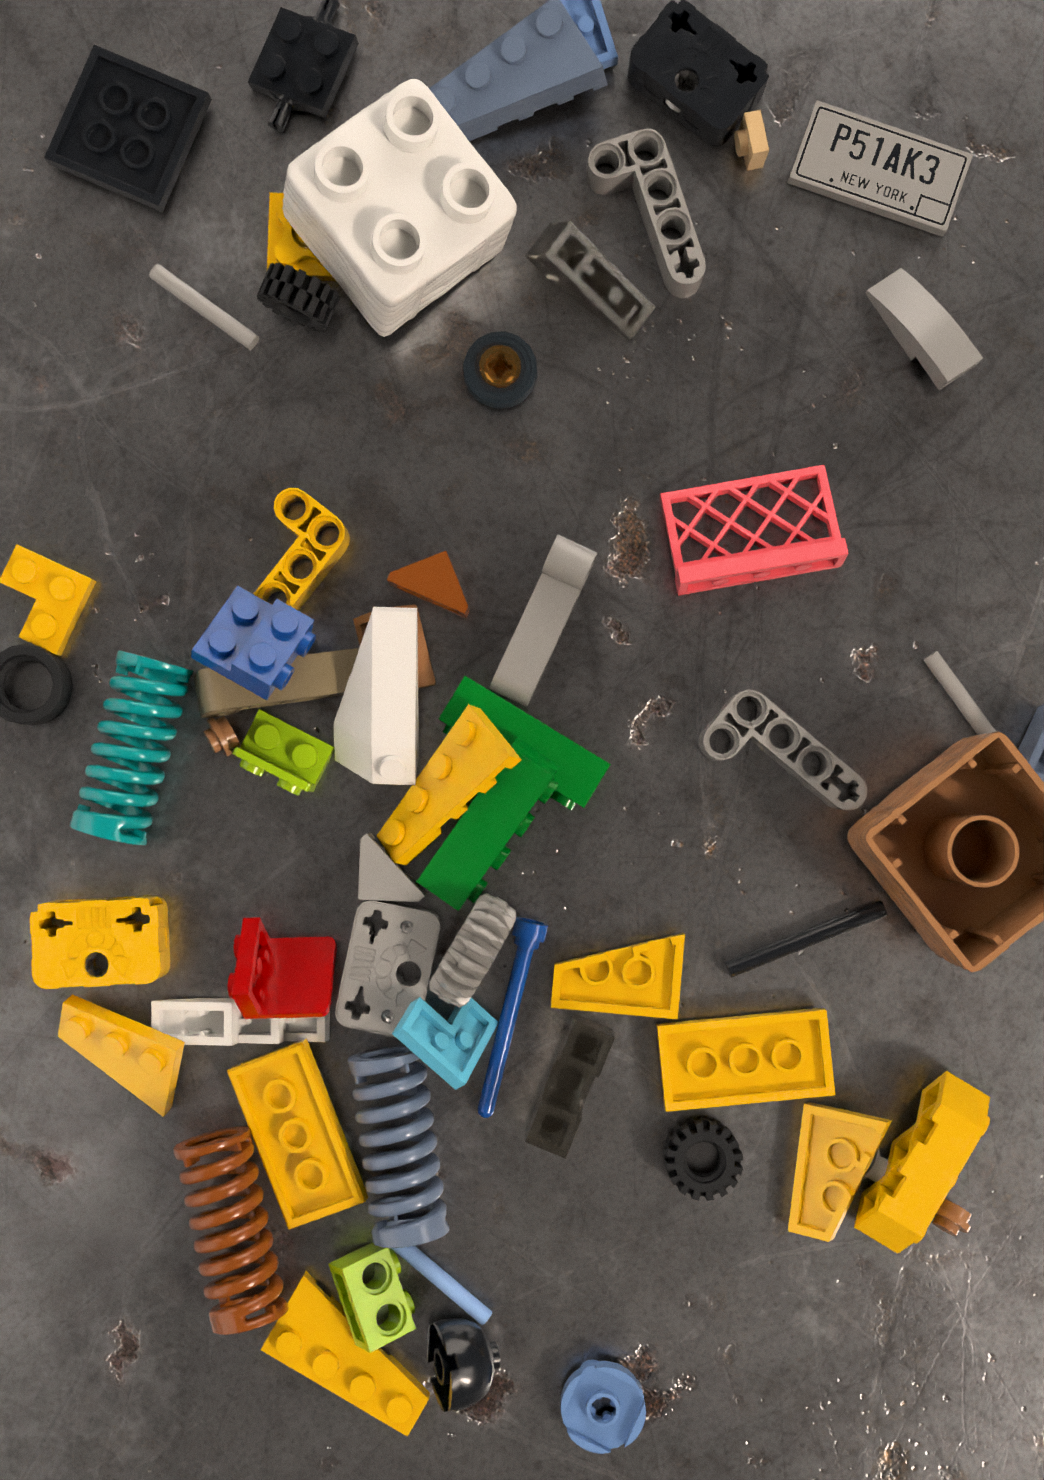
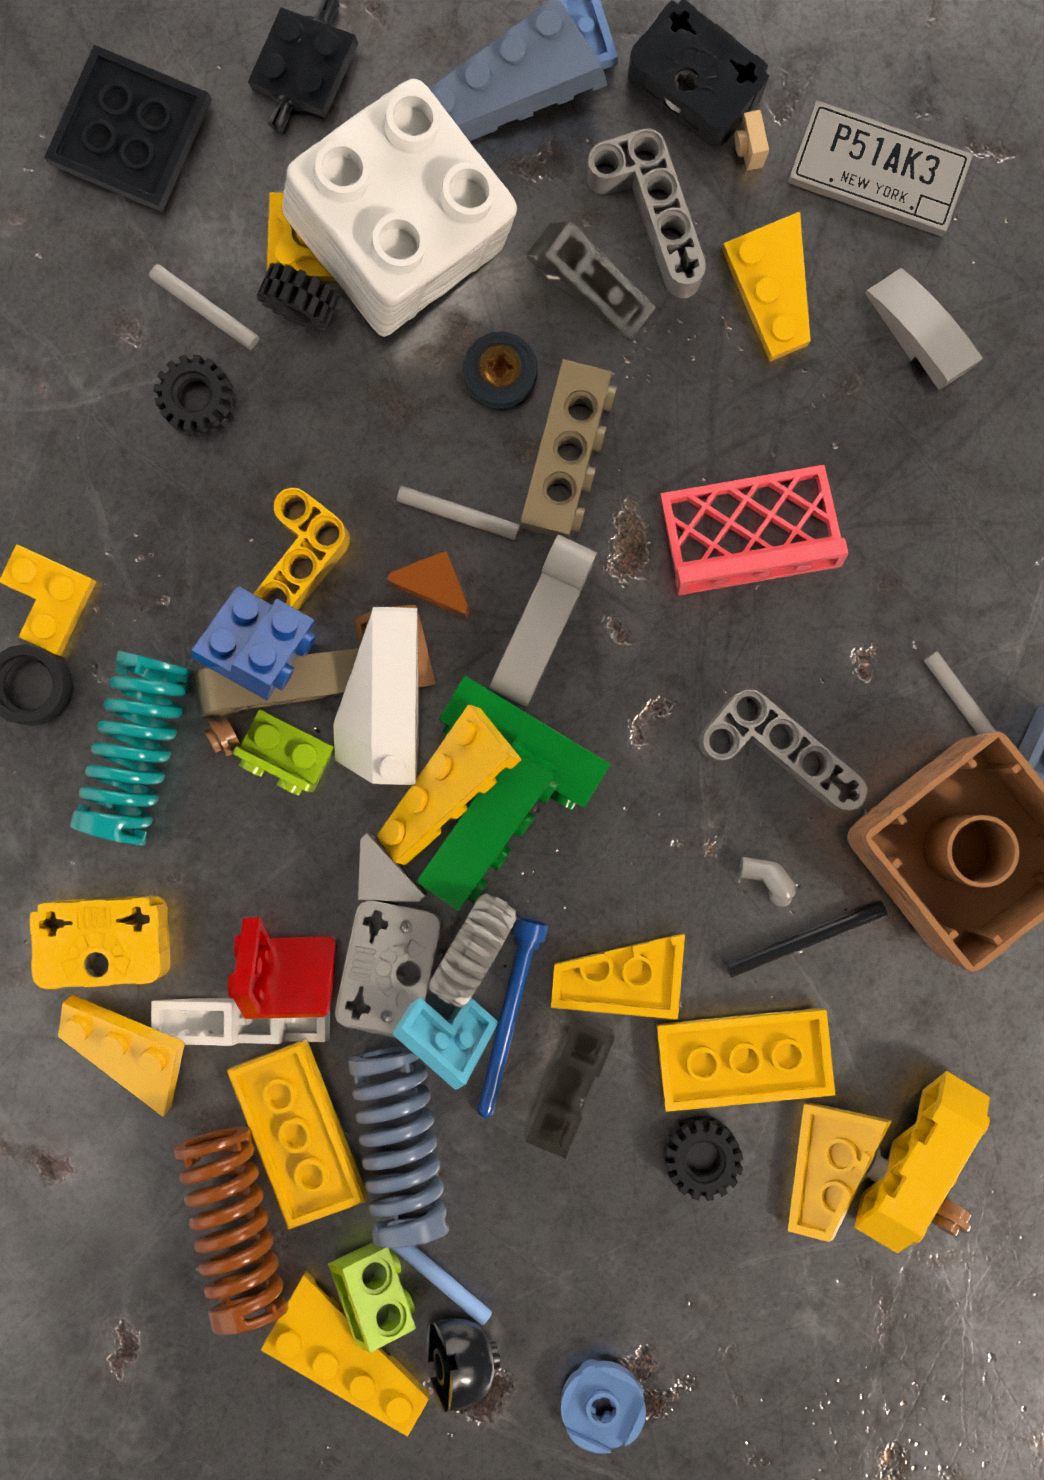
none -> black tyre [154,354,236,437]
none -> light grey bar [397,485,520,541]
none -> dark tan brick [520,359,617,539]
none -> yellow wing [721,212,811,362]
none -> light grey arm [739,857,796,907]

